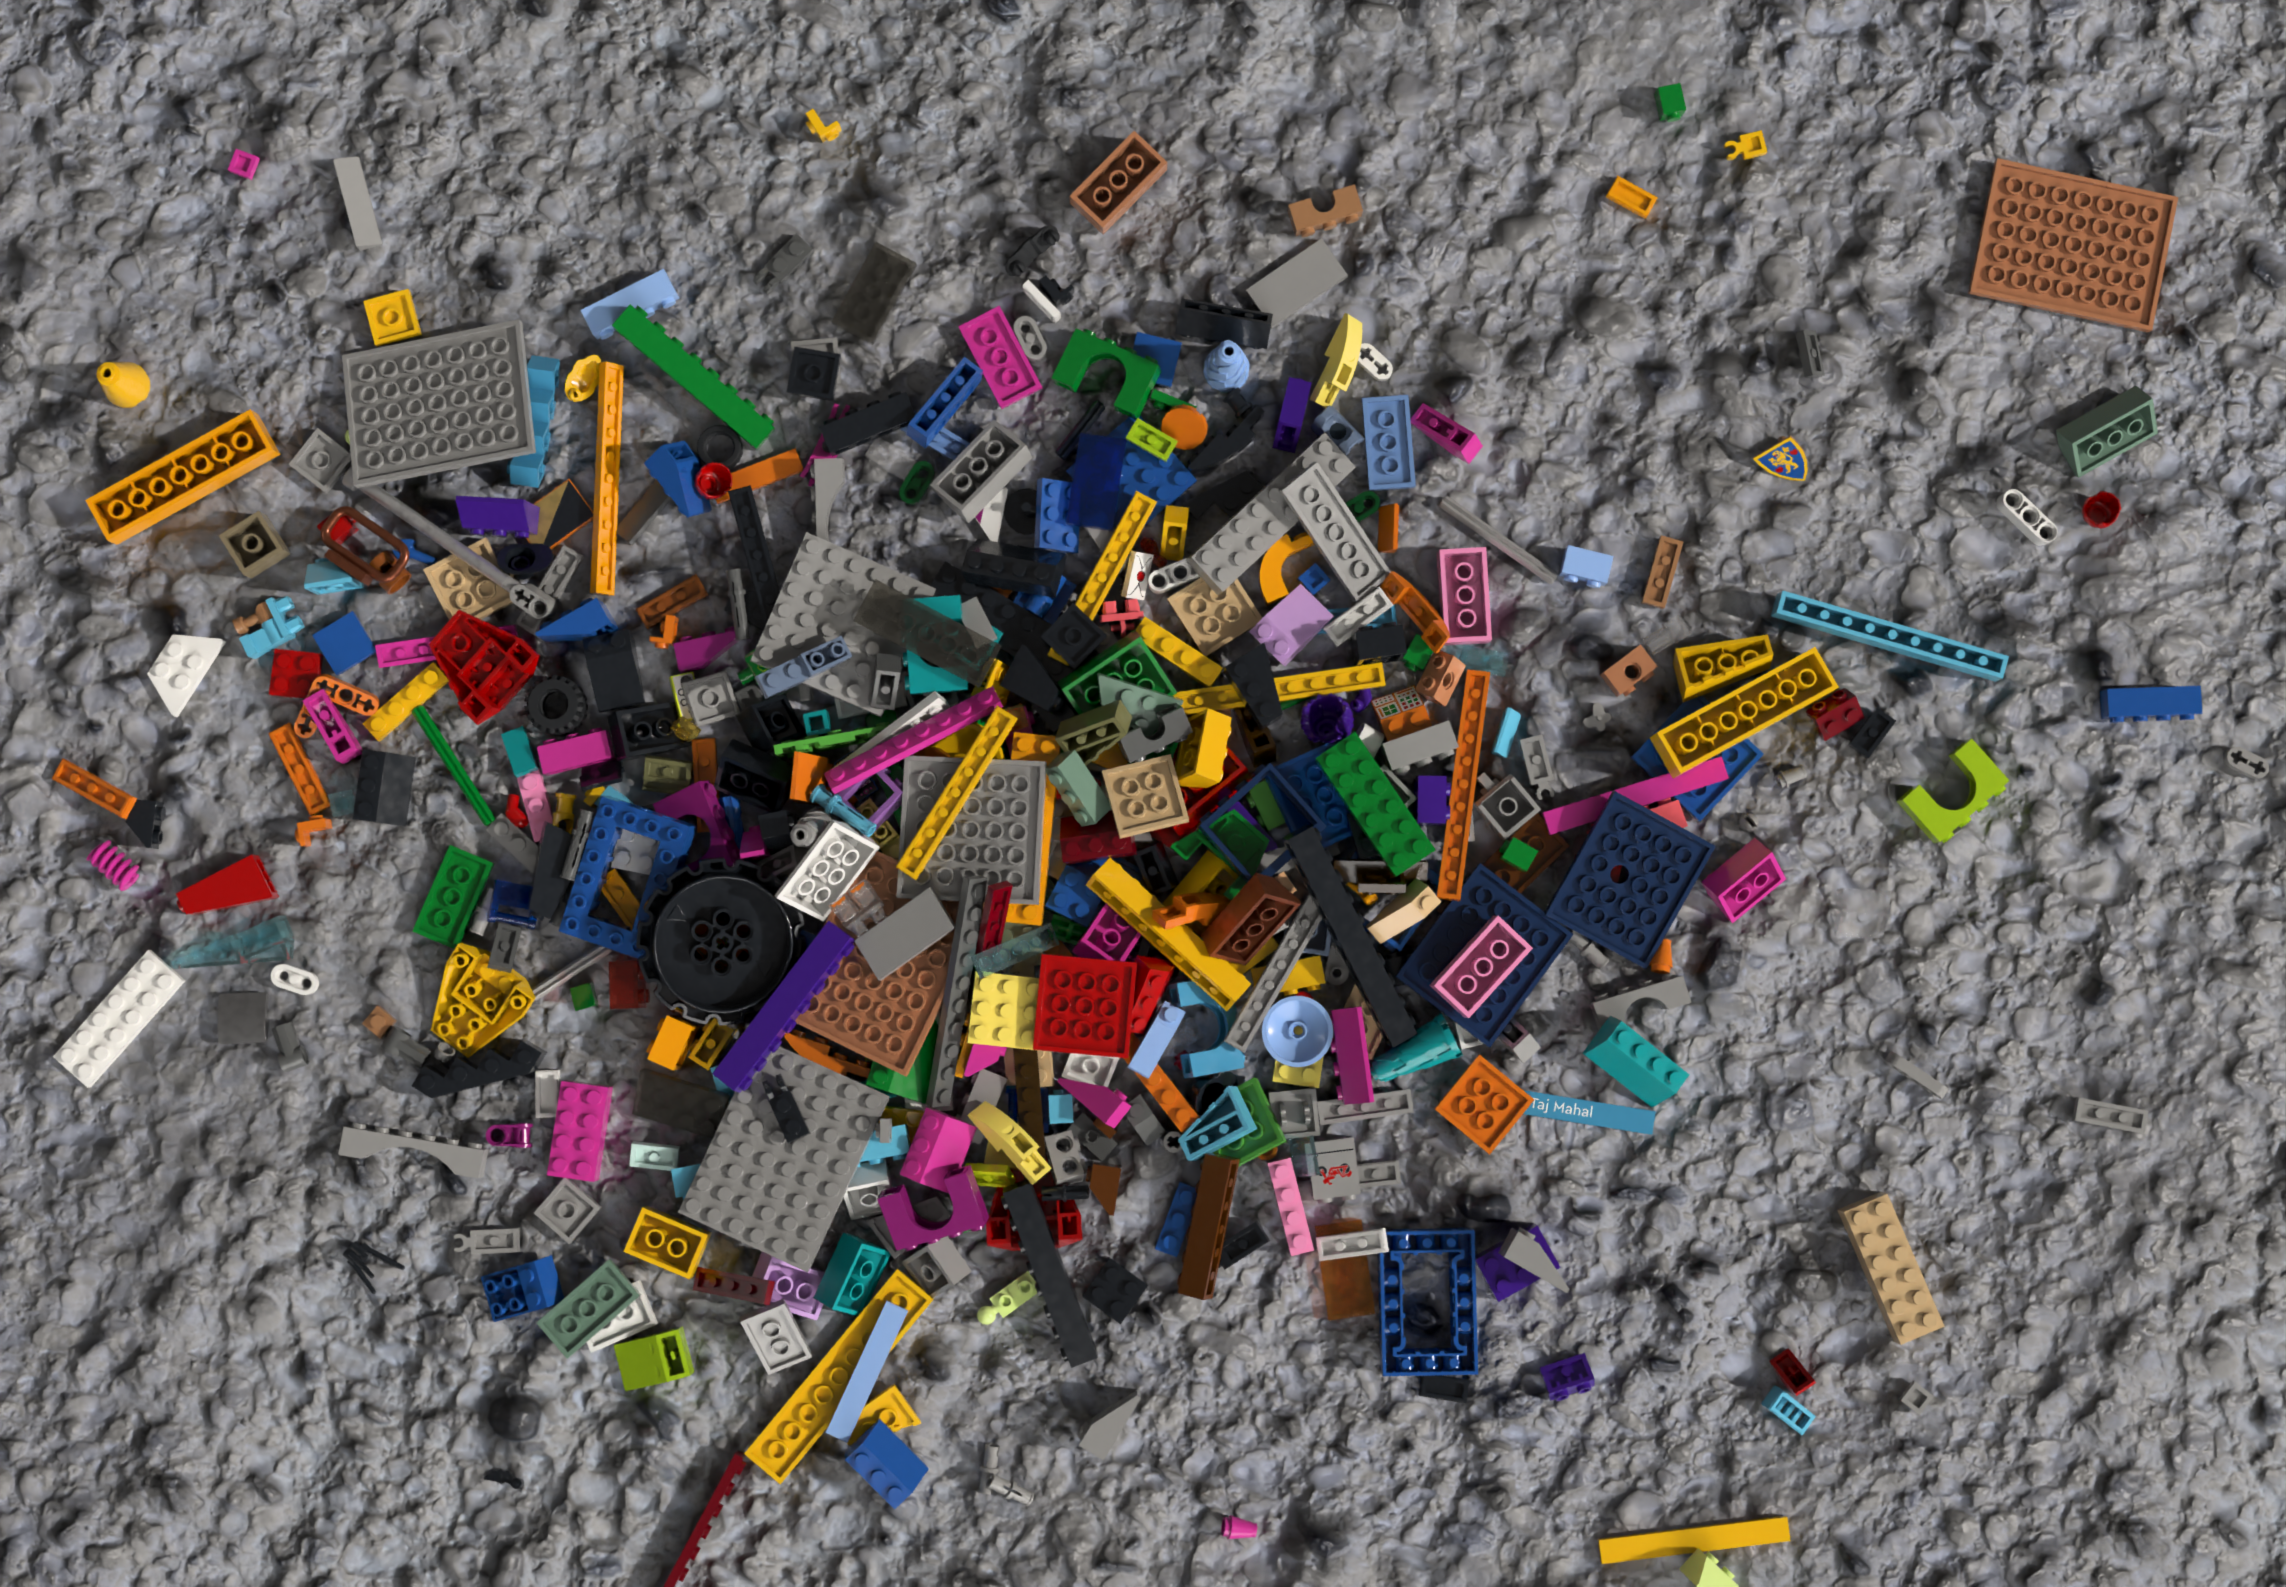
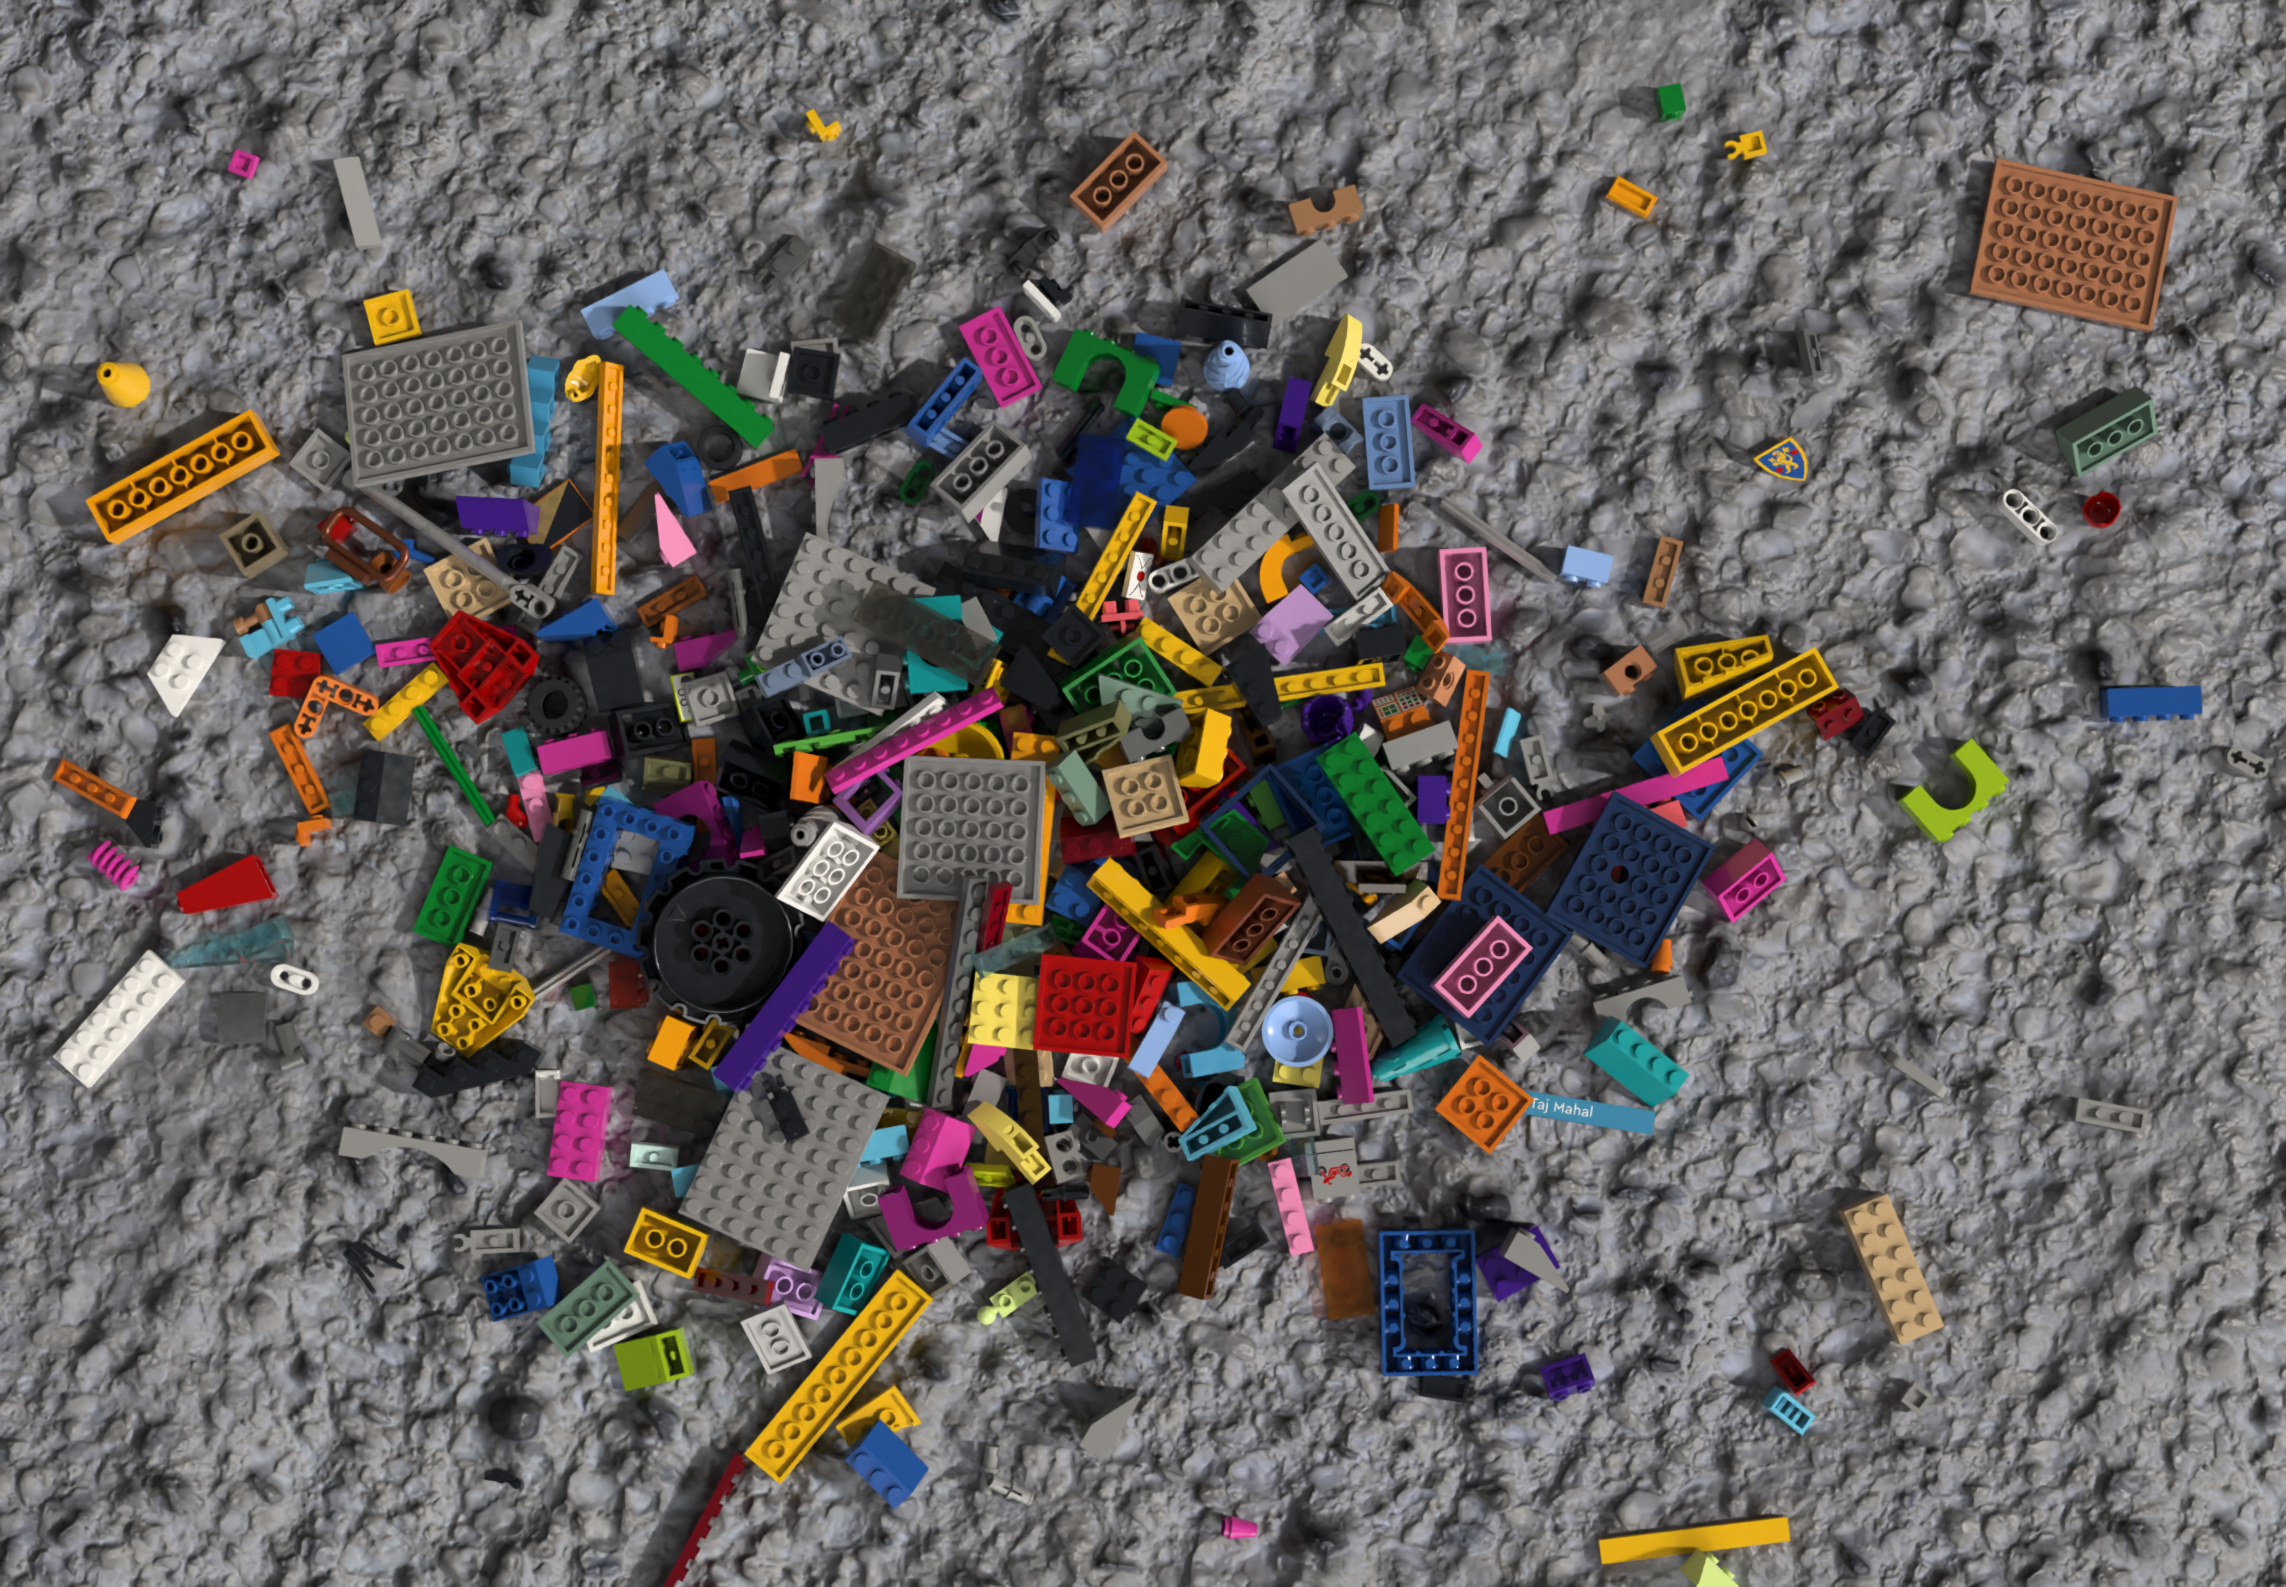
dark pink slope [302,689,363,764] -> none
magenta piece [486,1123,533,1148] -> none
clear yellow plate [670,716,701,742] -> none
red hair [694,462,733,499] -> none
medium azure pin [809,784,877,837] -> none
light blue tile [826,1300,909,1443] -> none
clear hips [828,879,887,937] -> none
light grey tile [854,887,955,981] -> none
light grey plate [876,1118,892,1143] -> none
yellow tile [896,706,1018,880] -> none
white tile [1316,1228,1389,1261] -> none
green brick [1499,837,1538,872] -> none
medium azure brick [1771,591,2009,682] -> none
none -> bright pink slope [654,490,697,567]
none -> white bracket [737,348,792,404]

